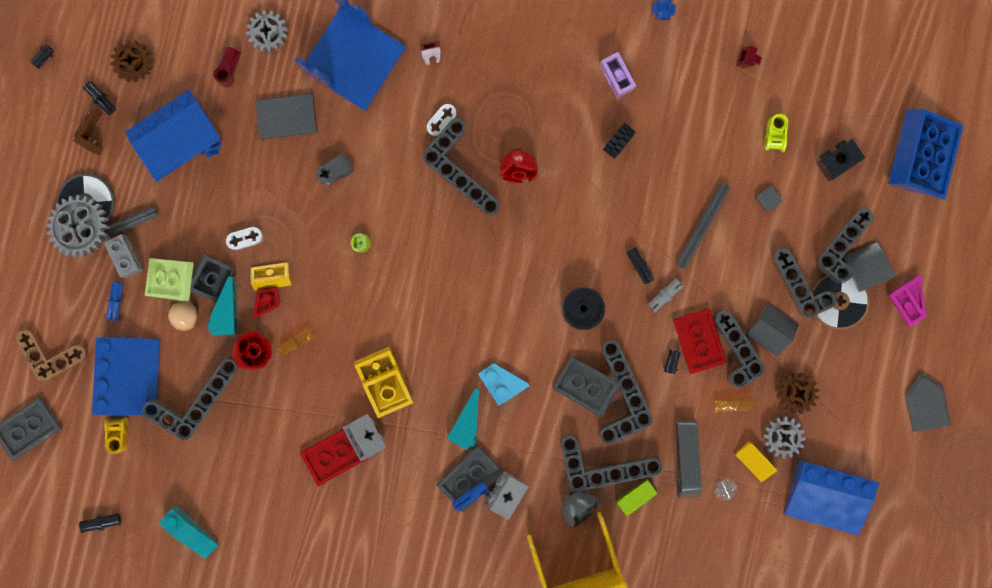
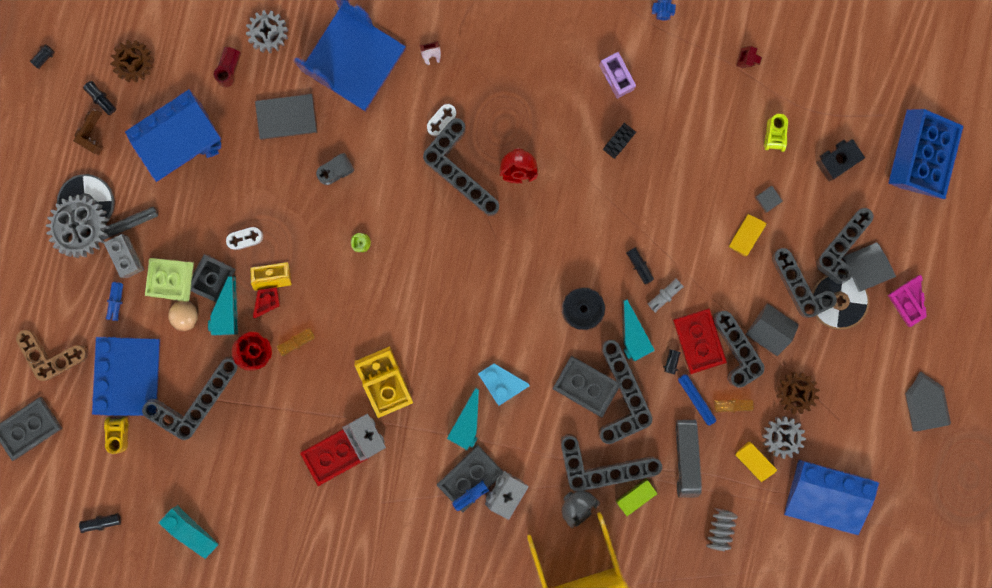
dark grey axle [676,183,730,269] -> none
clear gear [712,478,738,501] -> none
none -> teal slope [622,300,655,361]
none -> blue axle [678,374,716,426]
none -> light grey piece [706,508,738,551]
none -> yellow slope [728,214,767,257]

